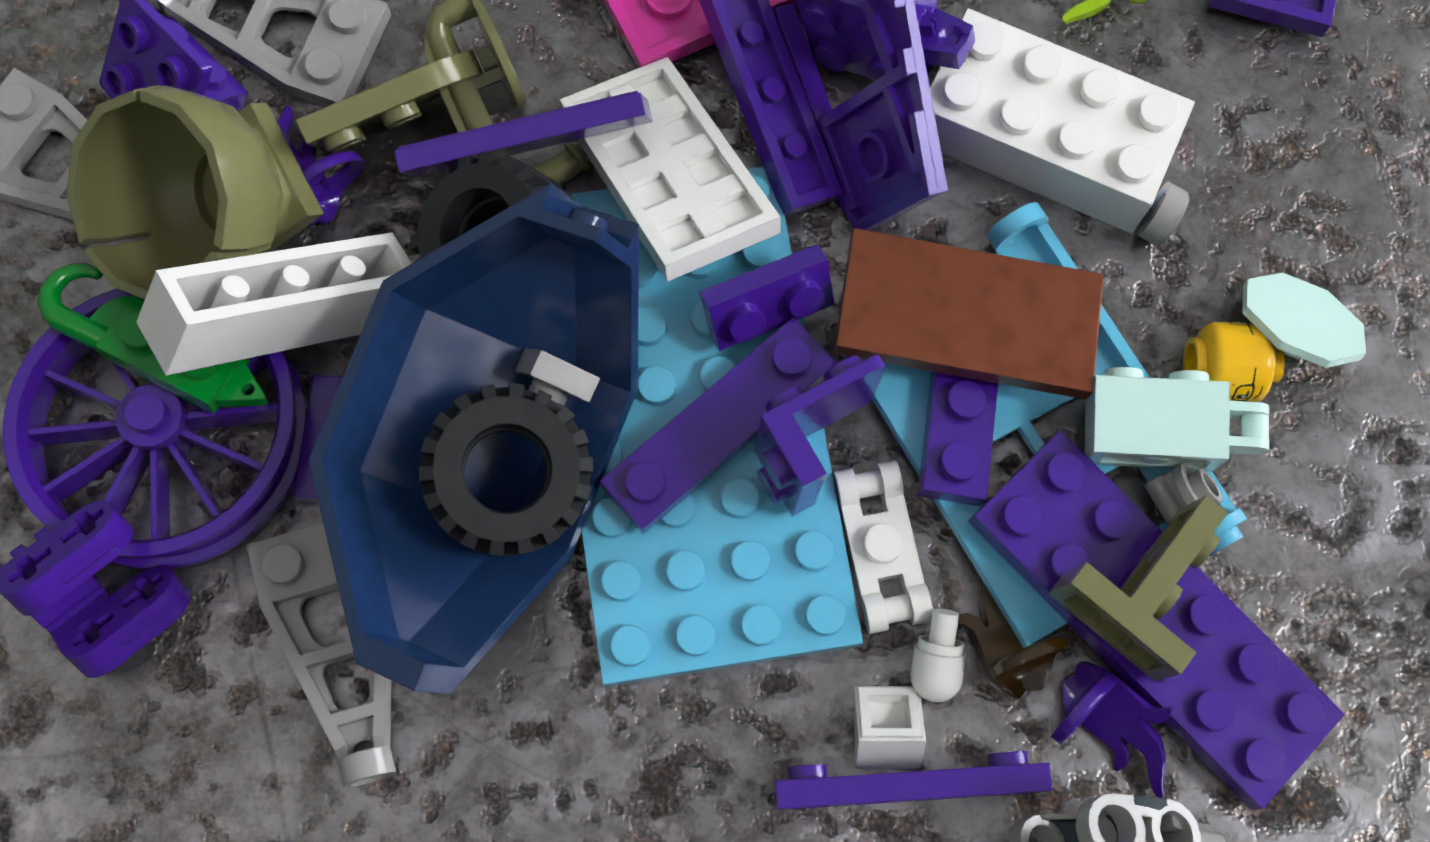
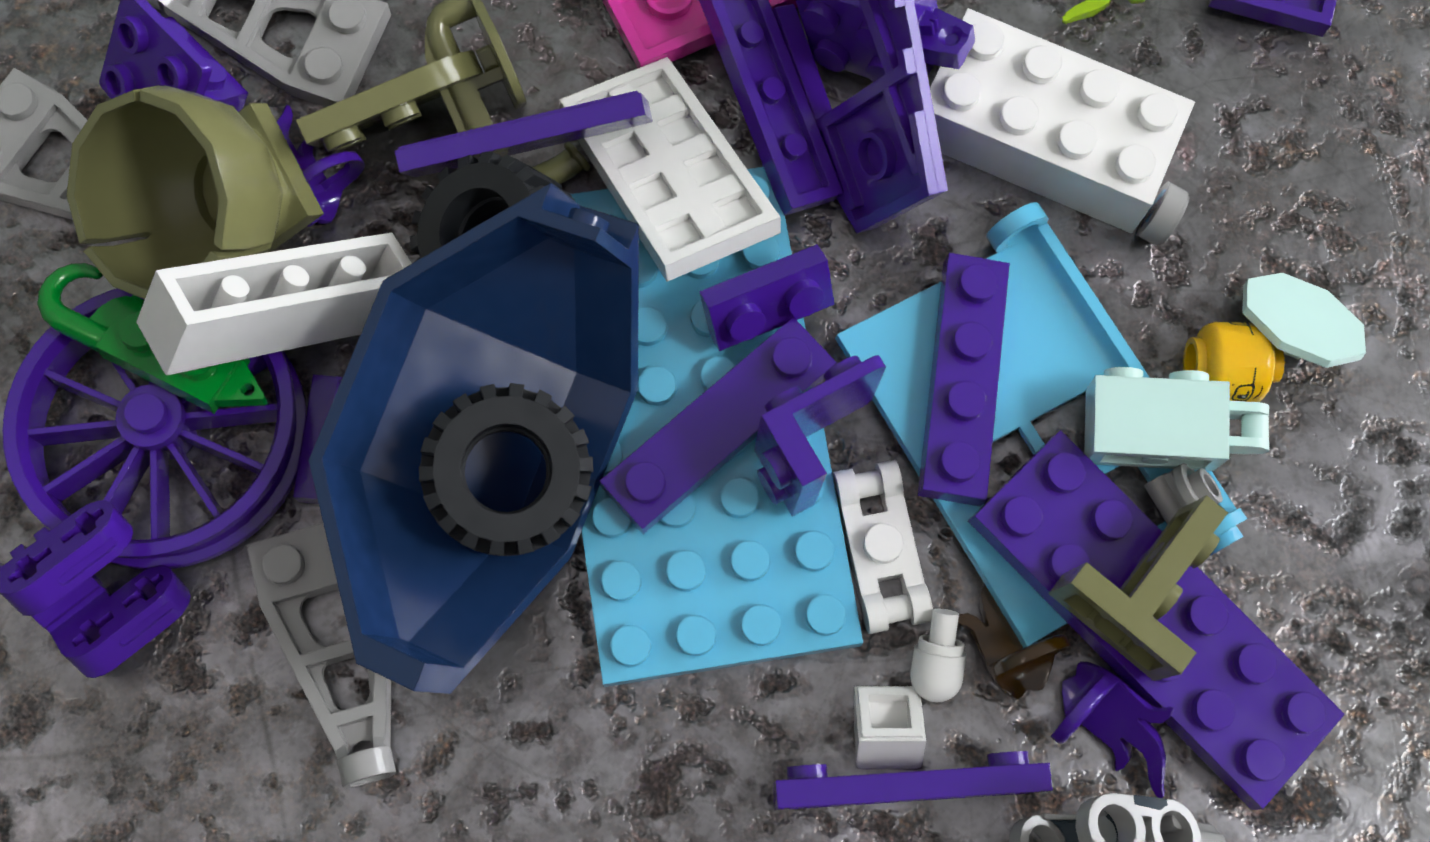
light grey plate [515,347,600,406] -> none
copper tile [833,228,1104,399] -> none

